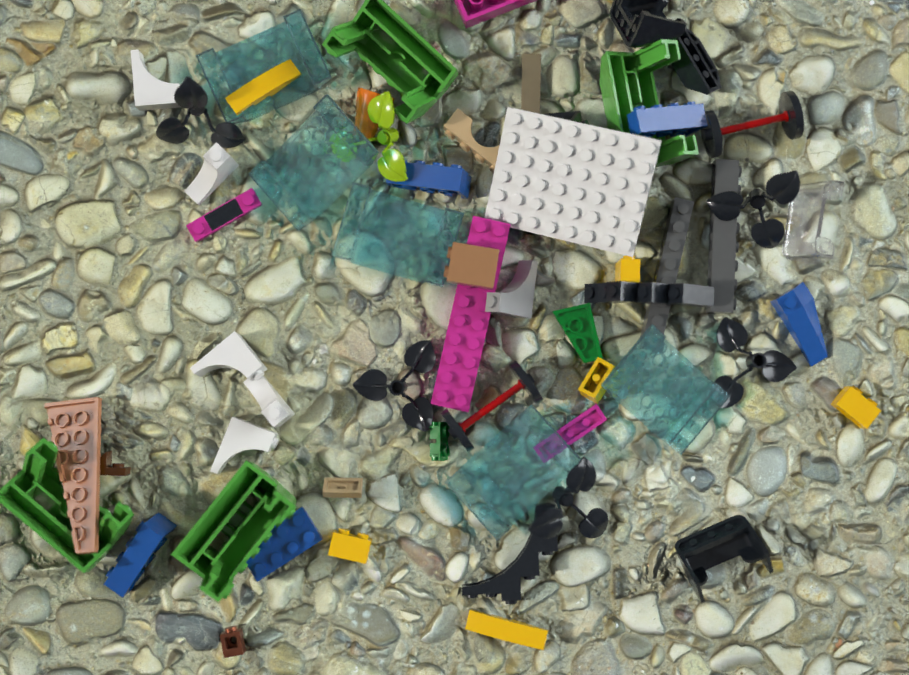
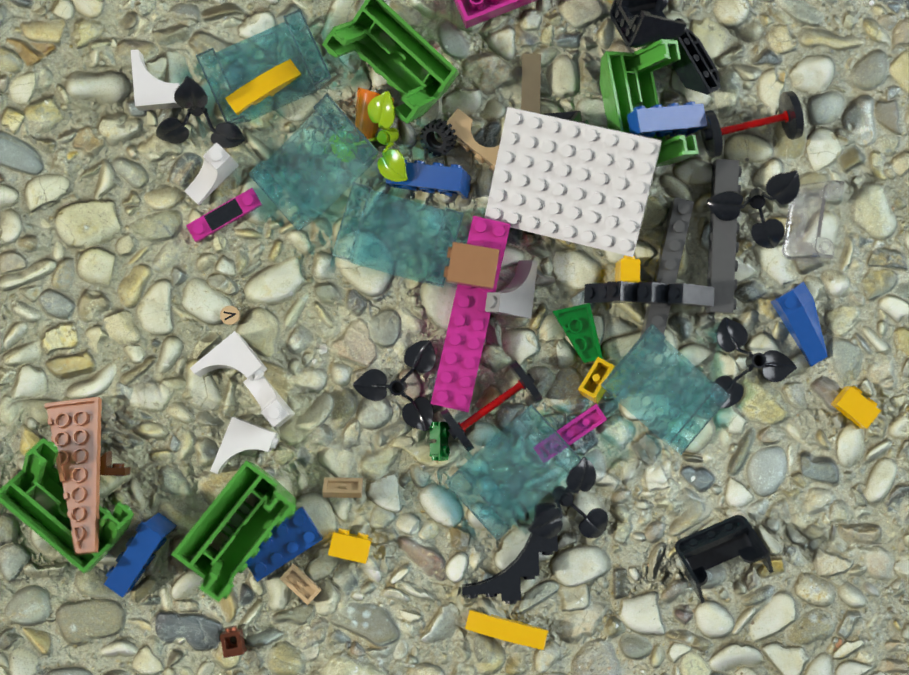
none -> tan tile [220,306,240,325]
none -> tan plate [279,563,322,605]
none -> black tyre [420,119,457,157]

